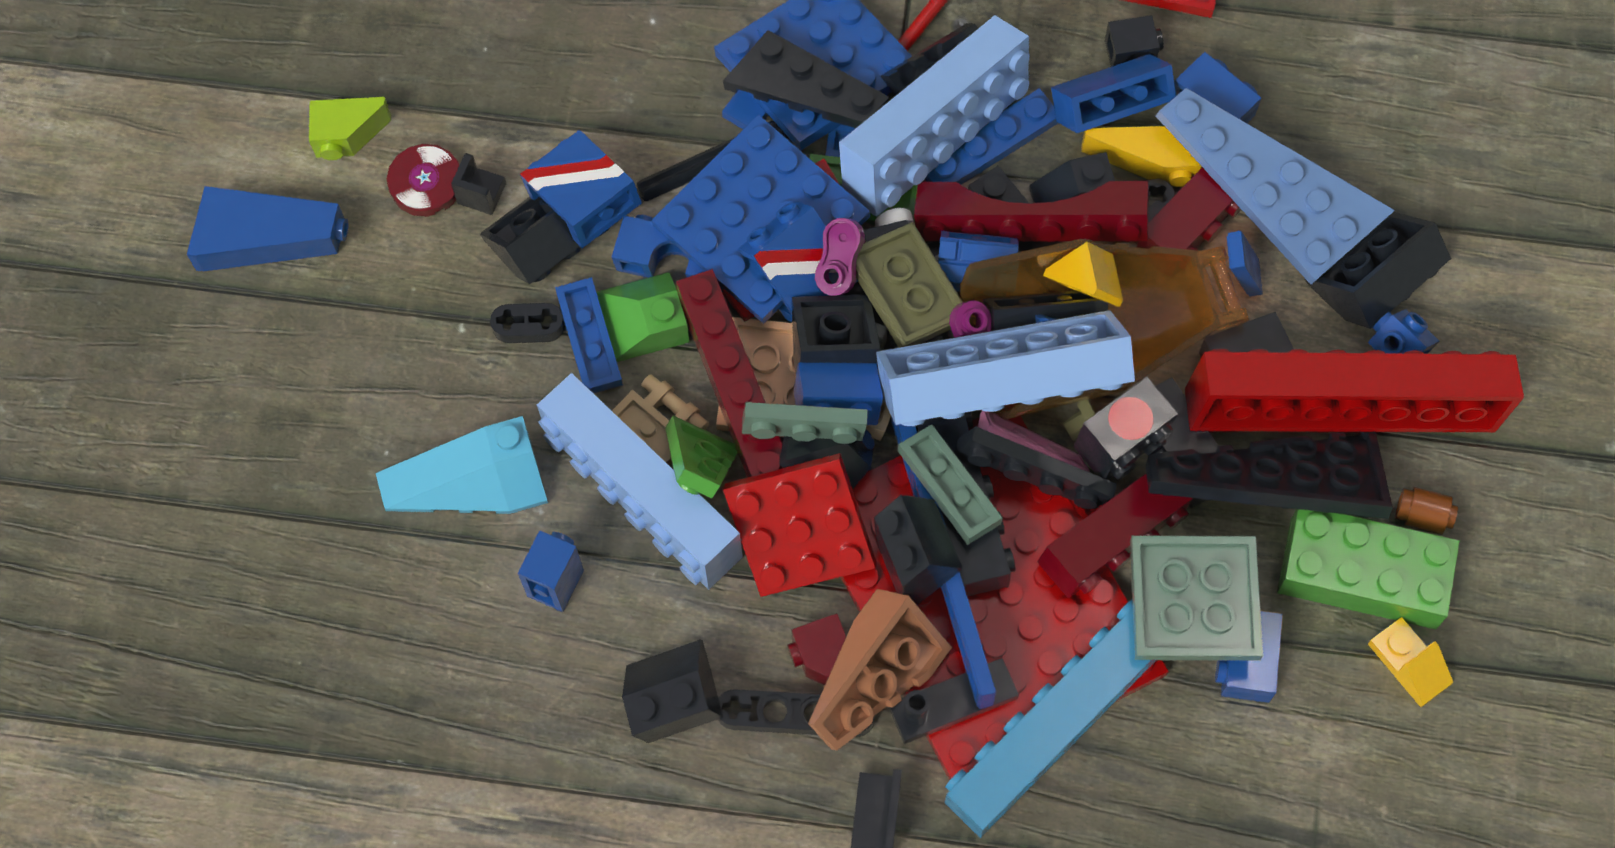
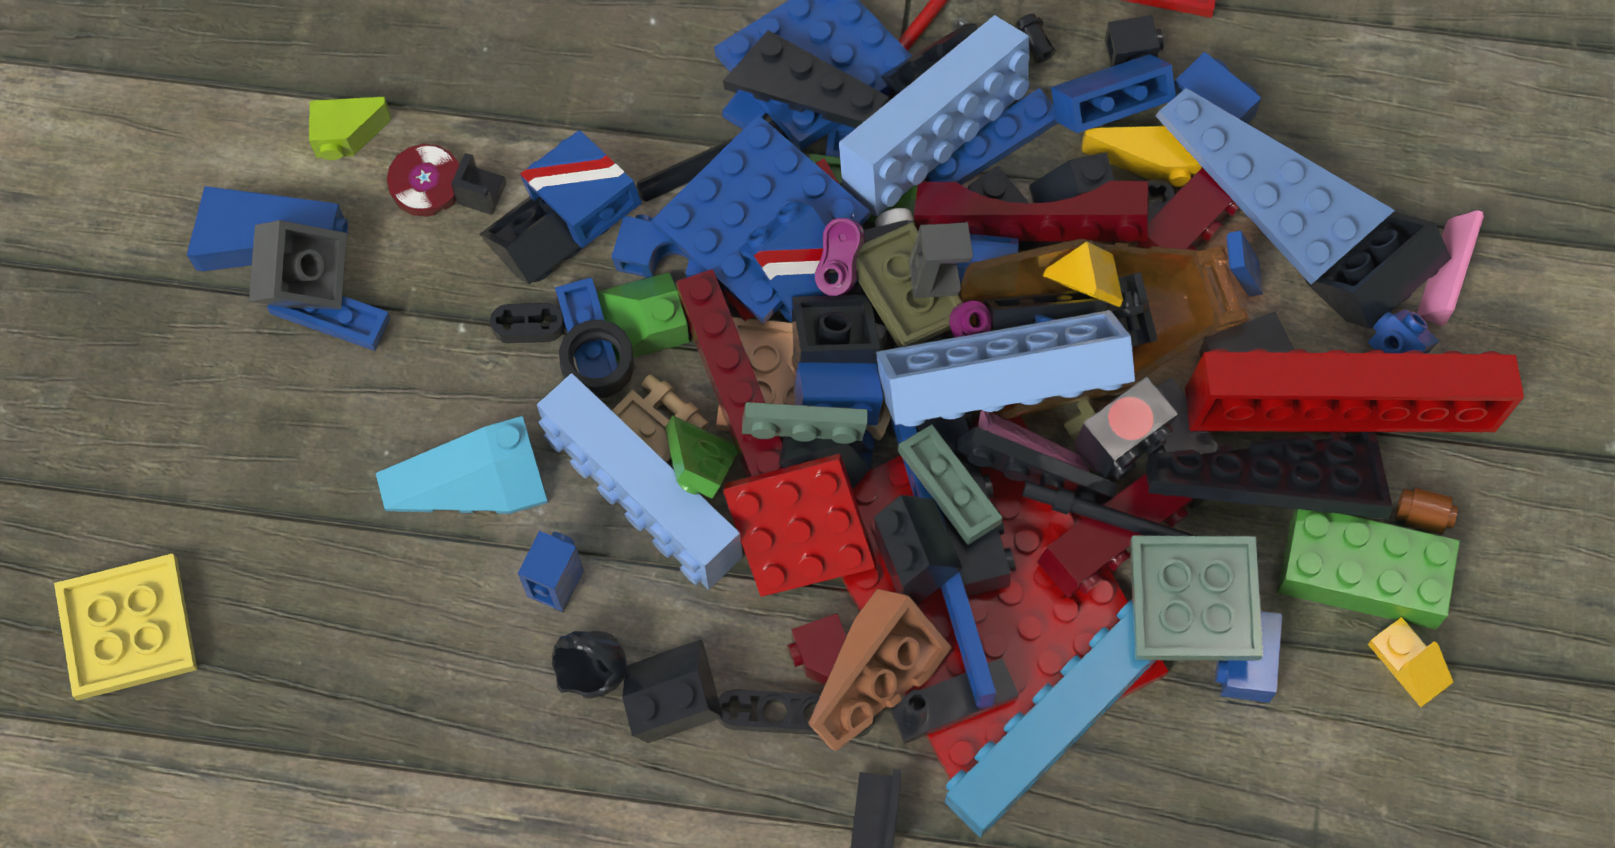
none -> light yellow plate [54,553,197,701]
none -> dark grey slope [249,220,347,310]
none -> blue plate [267,296,391,351]
none -> black hair [552,630,627,699]
none -> black tyre [559,319,635,398]
none -> dark grey panel [908,223,973,298]
none -> black pin [1016,13,1056,63]
none -> black bar [1022,481,1259,562]
none -> black hips [1108,272,1158,347]
none -> bright pink slope [1417,210,1484,326]

